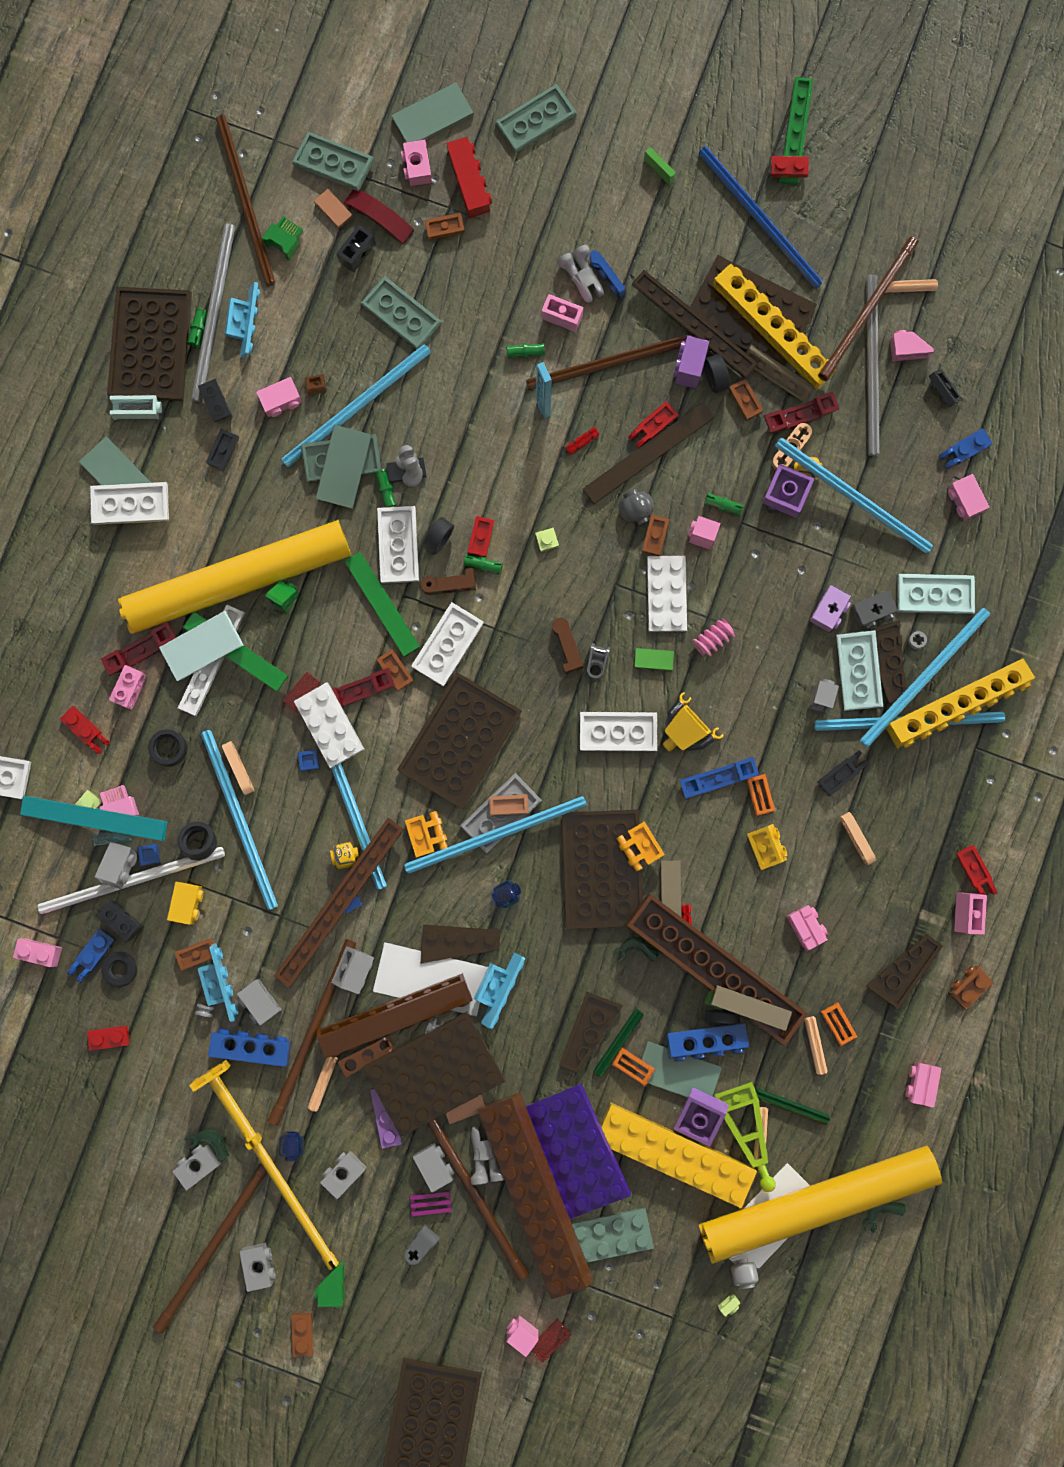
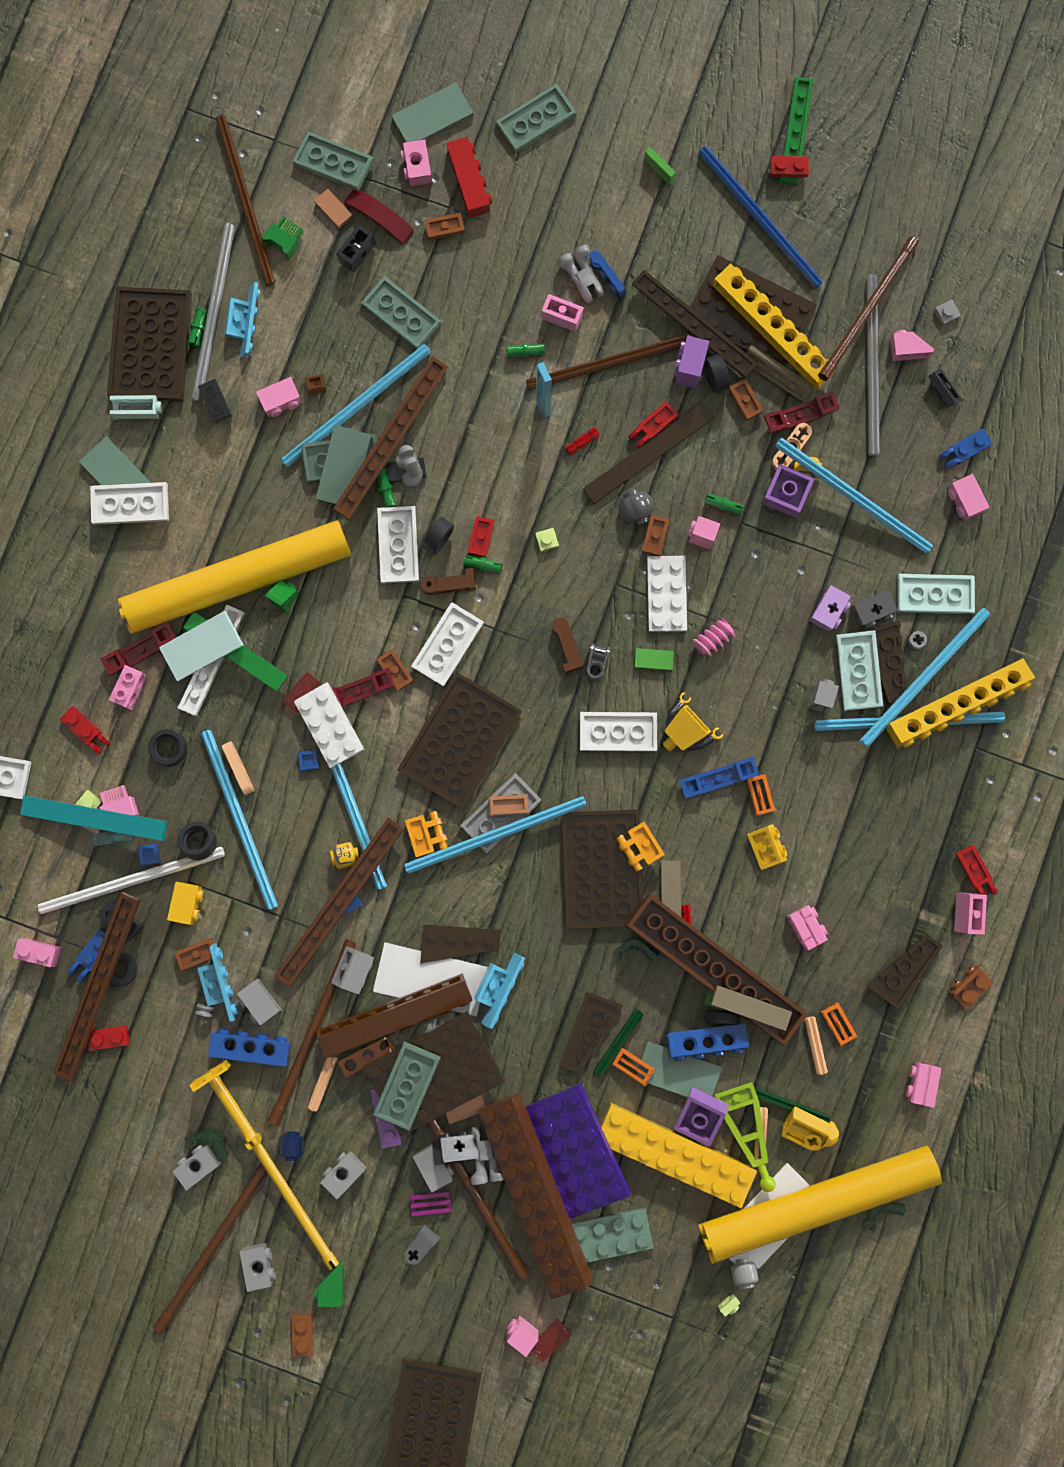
light grey brick [95,841,137,889] -> none
black plate [206,429,239,471] -> none
green tile [344,552,420,657] -> none
clear blue head [491,880,522,909] -> none
black hinge [817,750,869,797] -> none
light nougat beam [840,812,876,866] -> none
light nougat axle [885,279,938,293] -> none
none -> reddish brown plate [53,892,141,1081]
none -> reddish brown plate [333,356,448,520]
none -> sand green tile [373,1041,441,1131]
none -> brick [432,1132,479,1165]
none -> yellow piece [782,1106,839,1151]
none -> light grey plate [934,300,961,326]

